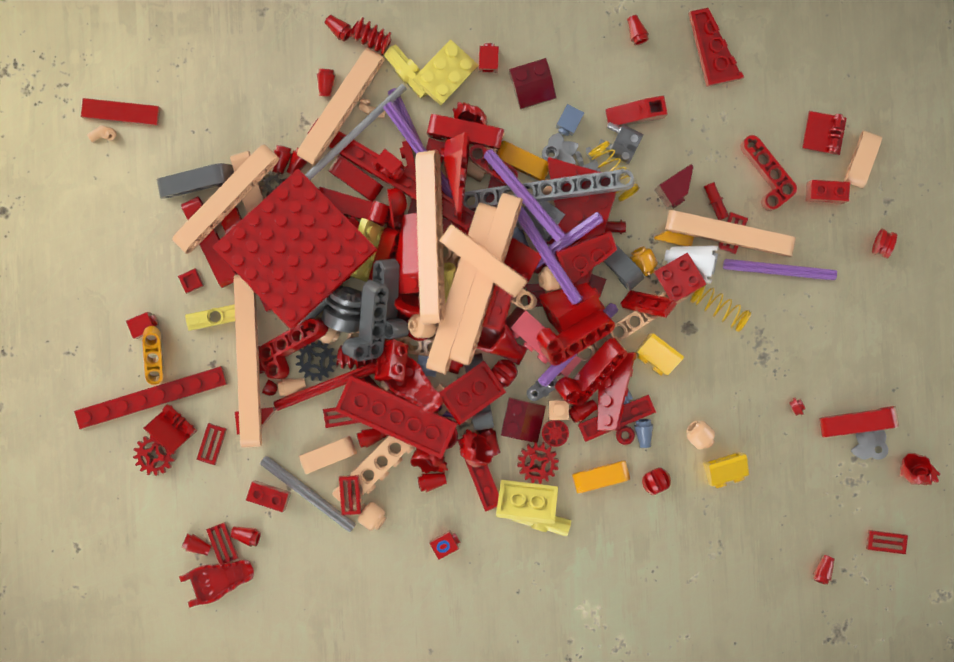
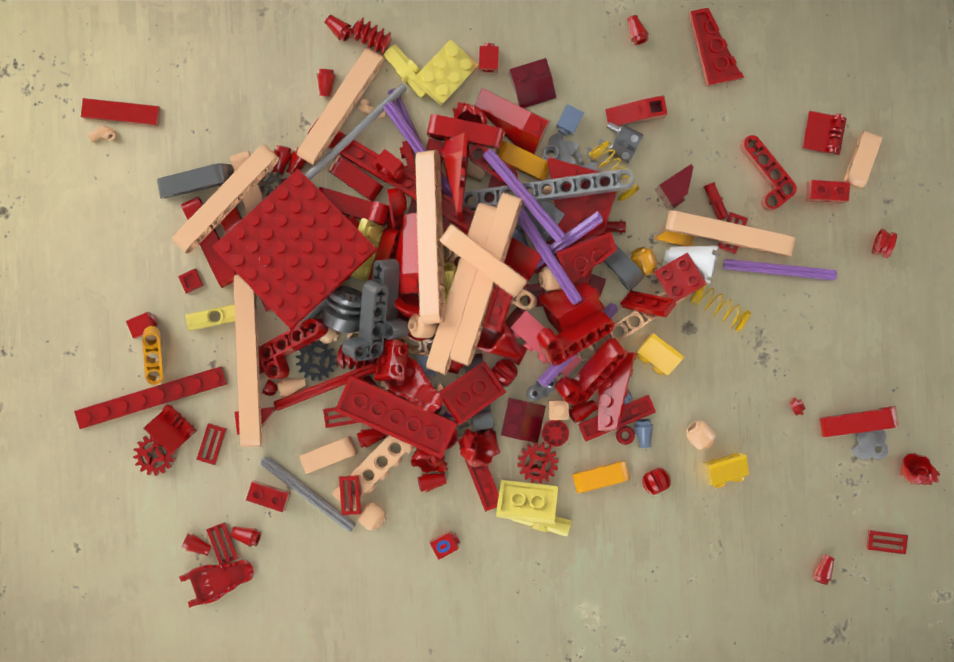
none -> red wedge [474,88,551,155]

